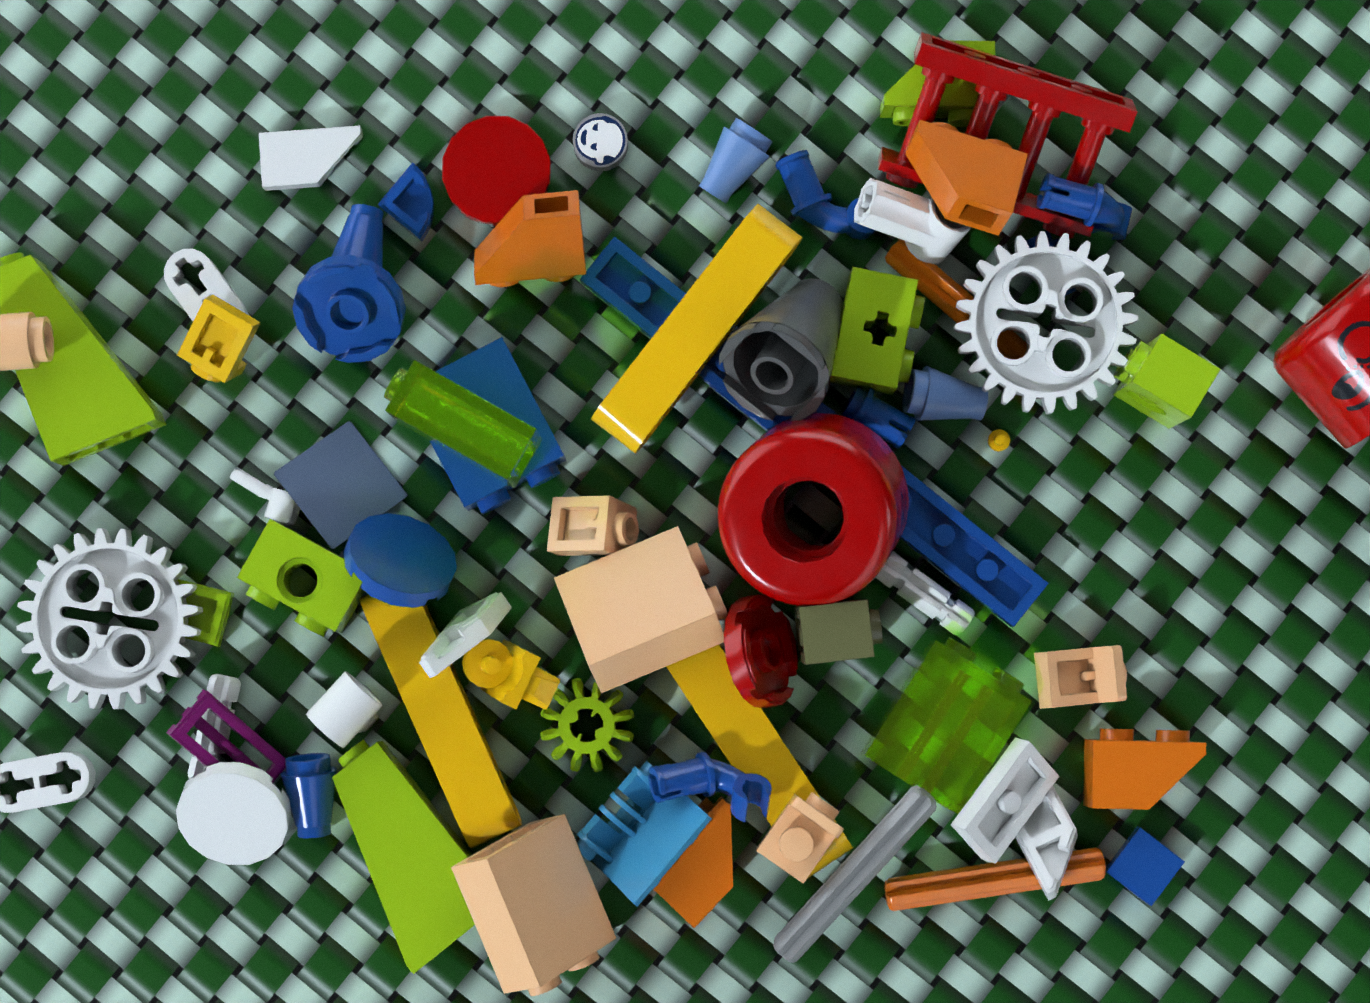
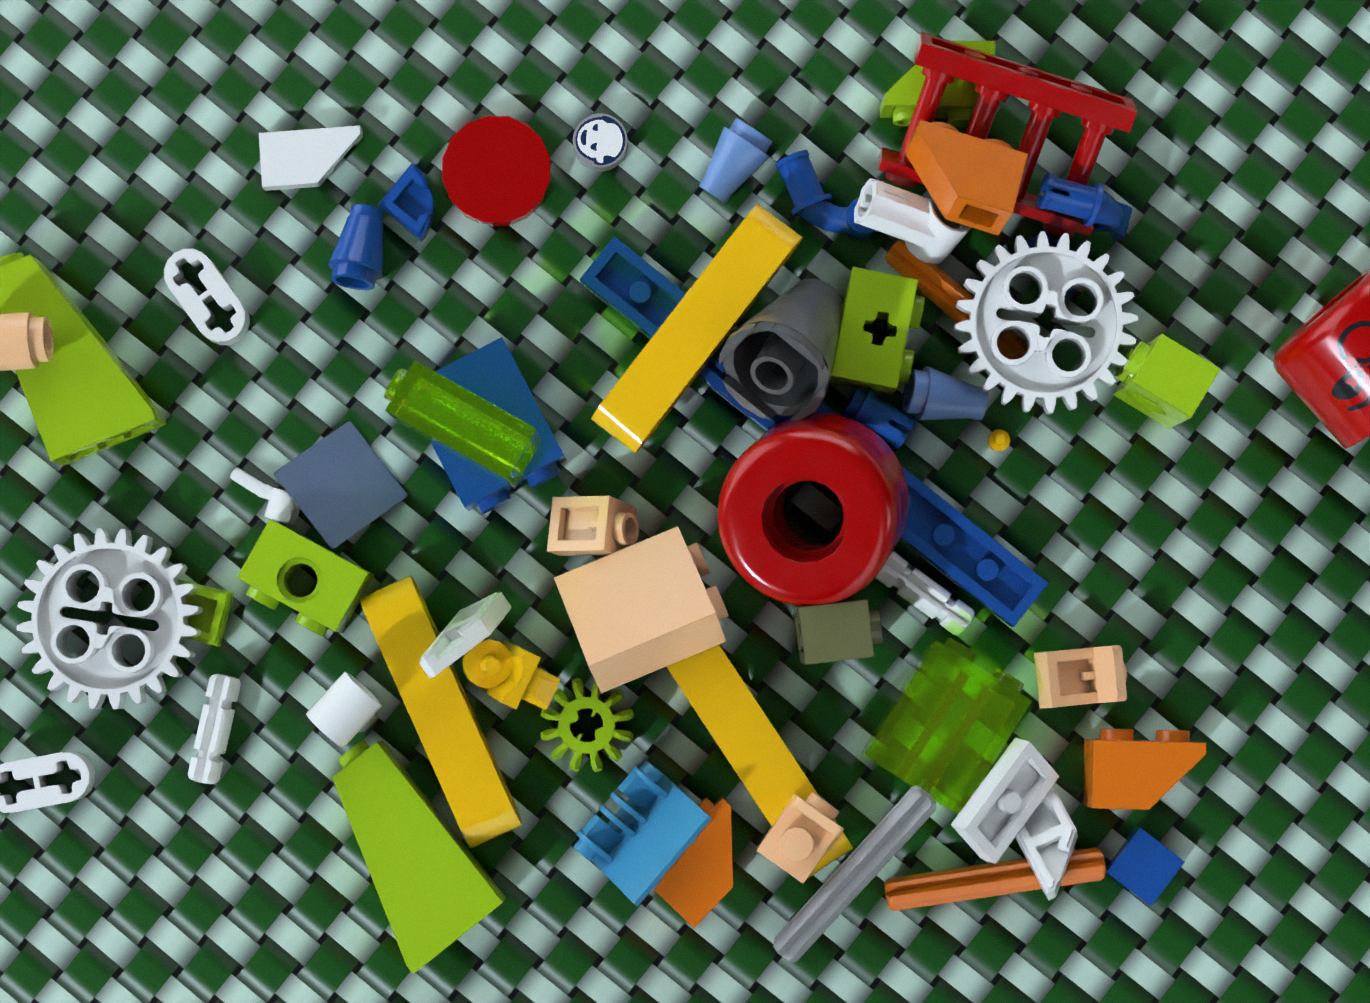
magenta tile [166,689,286,783] -> none
white tile [176,762,292,865] -> none
yellow bracket [177,294,261,383] -> none
blue cone [281,753,337,838] -> none
blue tile [292,255,406,363] -> none
blue tile [344,513,457,608] -> none
light nougat brick [451,814,616,996] -> none
orange slope [474,190,586,287] -> none
blue piece [648,752,772,822] -> none
red tile [724,594,798,708] -> none

